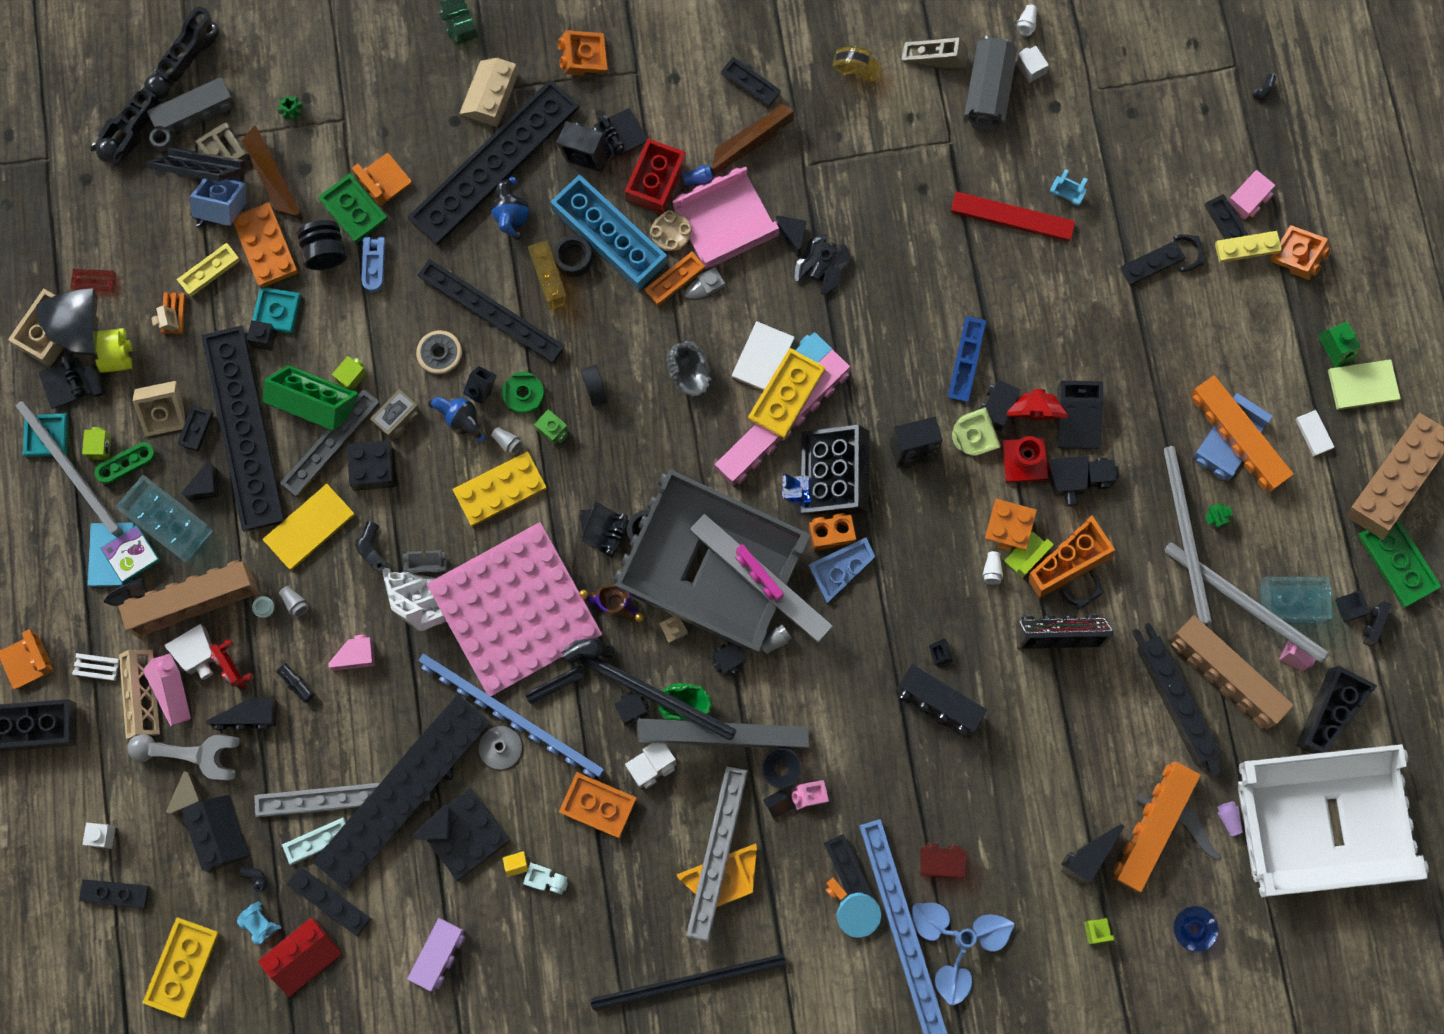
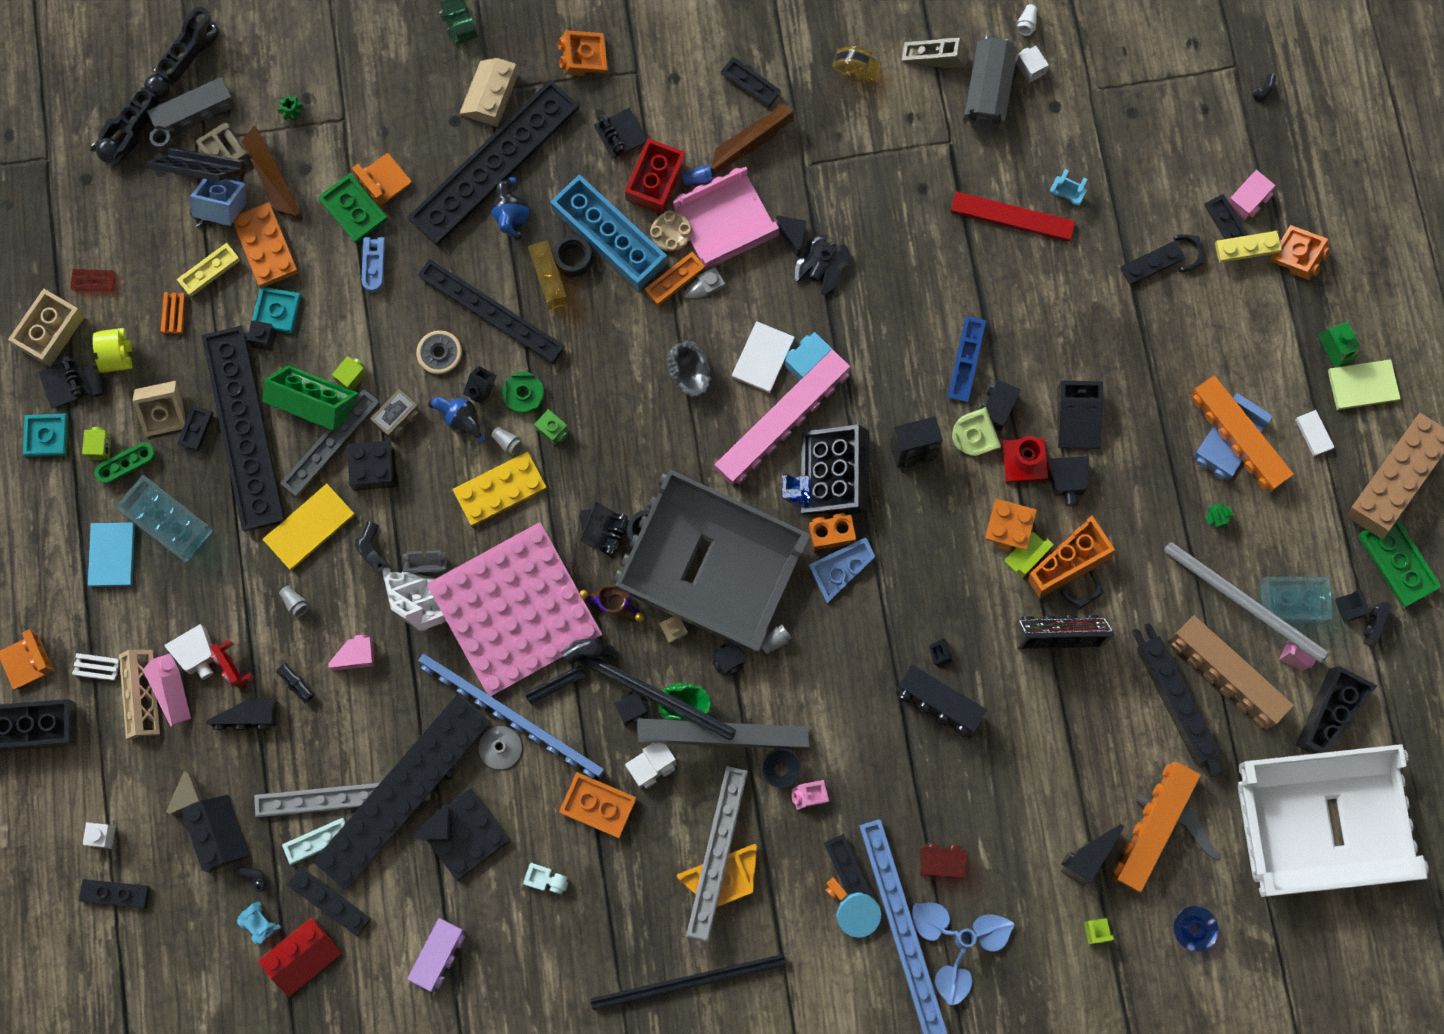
light grey tile [15,401,123,537] -> none
black brick [36,288,99,355] -> none
tile [100,525,160,583] -> none
black plate [104,578,148,606] -> none
medium nougat brick [118,560,259,637] -> none
light grey piece [127,734,240,780] -> none
yellow plate [143,917,220,1018] -> none
tan tile [151,305,179,332] -> none
black slope [181,461,219,501] -> none
light aqua plate [252,596,274,618] -> none
black wheel [297,220,347,270] -> none
yellow tile [503,851,528,877] -> none
black brick [556,122,612,173] -> none
black tyre [581,364,608,407] -> none
light grey tile [690,514,833,643] -> none
dark pink plate [735,544,784,603] -> none
yellow tile [748,348,826,439] -> none
black slope [763,789,792,819] -> none
white cone [982,552,1003,585] -> none
red slope [1007,389,1068,421] -> none
black brick [1087,457,1119,489] -> none
light grey axle [1164,446,1211,625] -> none
lavender cone [1217,802,1243,836] -> none

